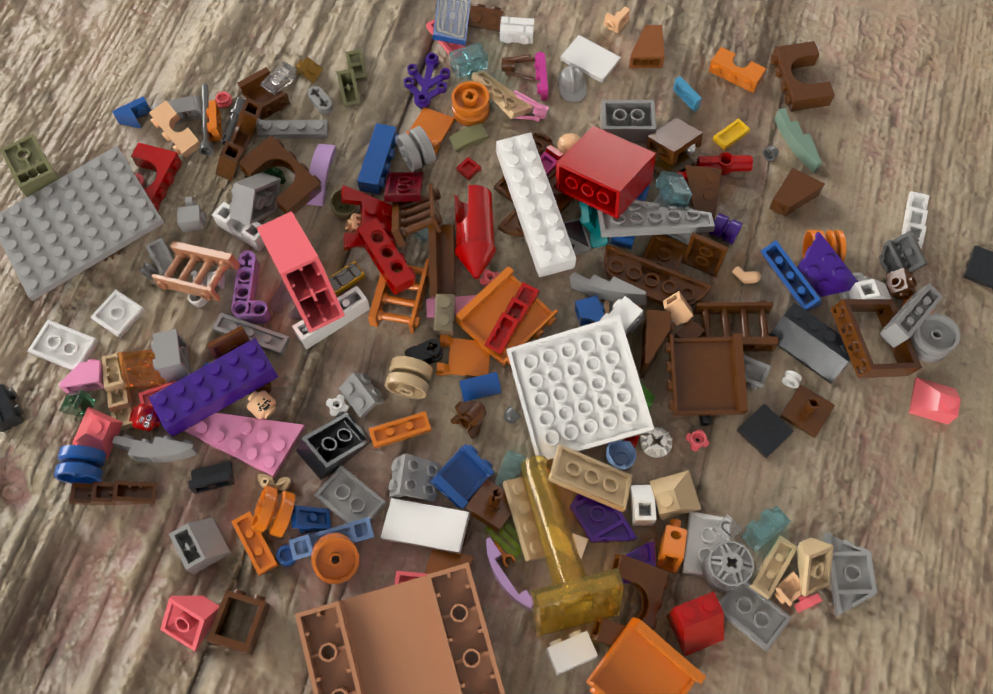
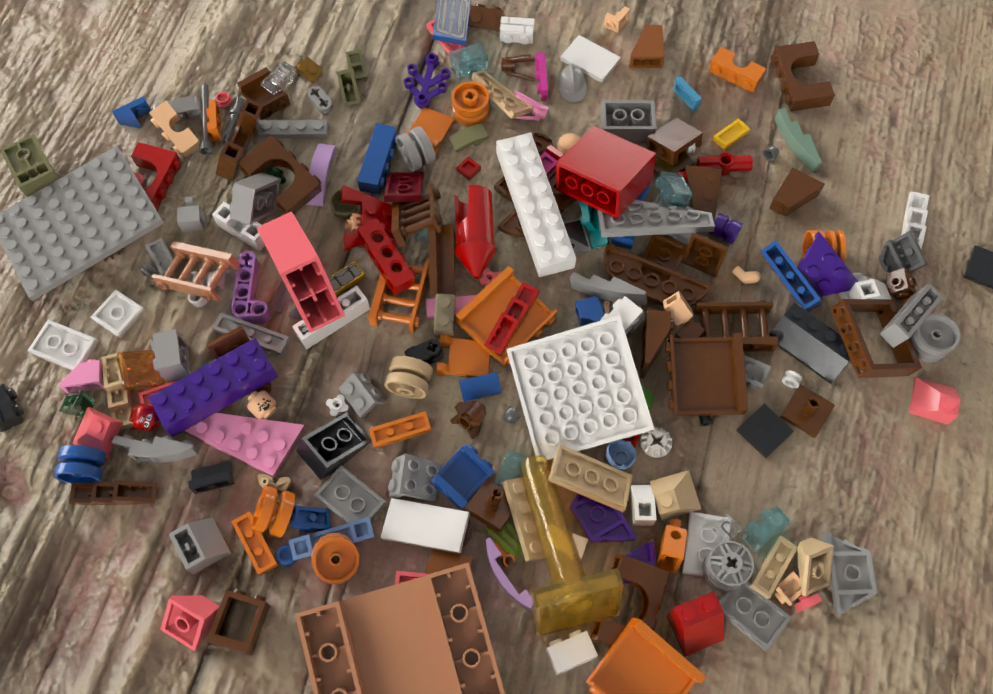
coral plate [686,429,709,452] -> none

